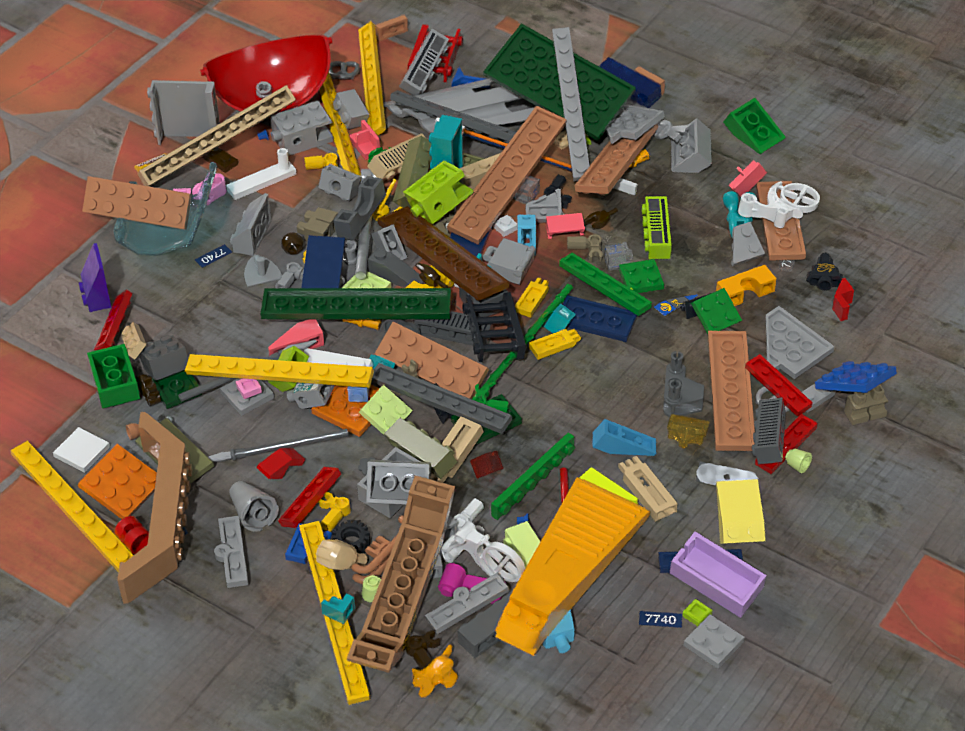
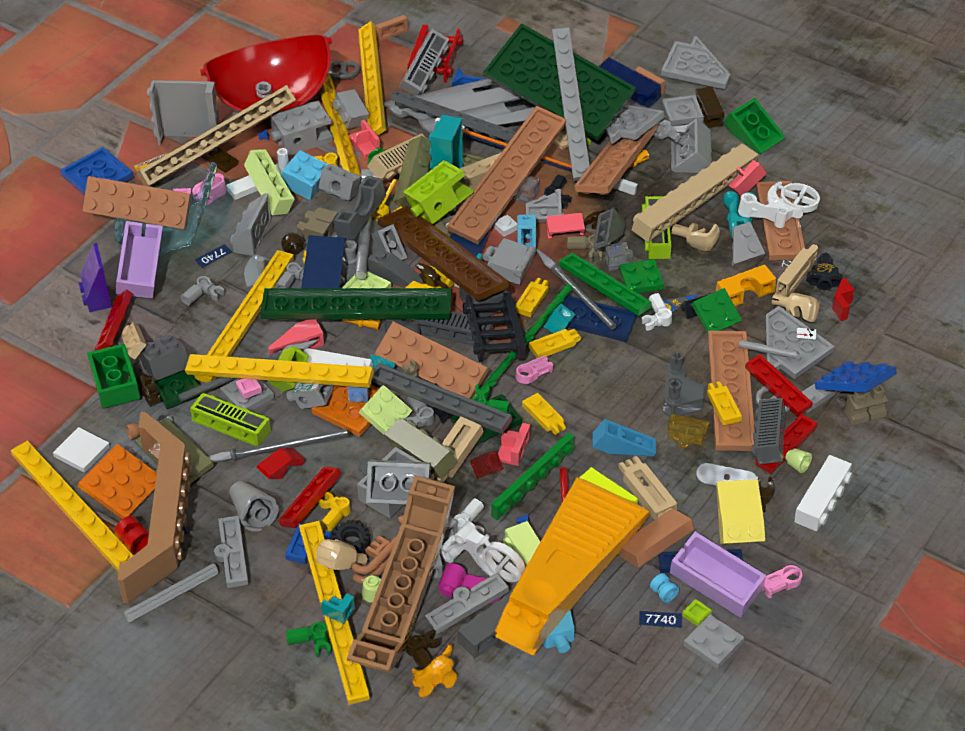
none -> blue plate [60,147,134,196]
none -> lavender piece [116,221,163,299]
none -> light grey axle [123,563,218,622]
none -> light grey bar [181,276,225,306]
none -> lime brick [190,393,271,446]
none -> yellow plate [194,250,294,383]
none -> yellowish green brick [244,149,294,215]
none -> medium azure brick [281,150,329,200]
none -> green bar [286,622,331,657]
none -> light grey bar [404,397,435,429]
none -> coral panel [496,423,530,466]
none -> bright pink piece [515,356,553,384]
none -> yellow hinge [522,393,566,435]
none -> dark grey piece [536,249,616,330]
none -> dark grey slope [593,208,625,250]
none -> nougat piece [619,508,694,568]
none -> tan brick [632,144,758,242]
none -> white bar [642,293,672,331]
none -> medium azure wheel [650,573,679,603]
none -> light grey wing [661,36,730,89]
none -> light grey plate [662,95,704,126]
none -> tan piece [672,223,720,251]
none -> dark brown piece [696,86,724,128]
none -> yellow hinge [707,381,742,426]
none -> light grey bar [739,340,797,358]
none -> dark brown hand [758,476,775,513]
none -> bright pink piece [762,565,802,598]
none -> tan piece [772,293,819,322]
none -> tan hinge [776,244,818,297]
none -> white brick [794,455,853,531]
none -> white sticker [797,328,816,340]

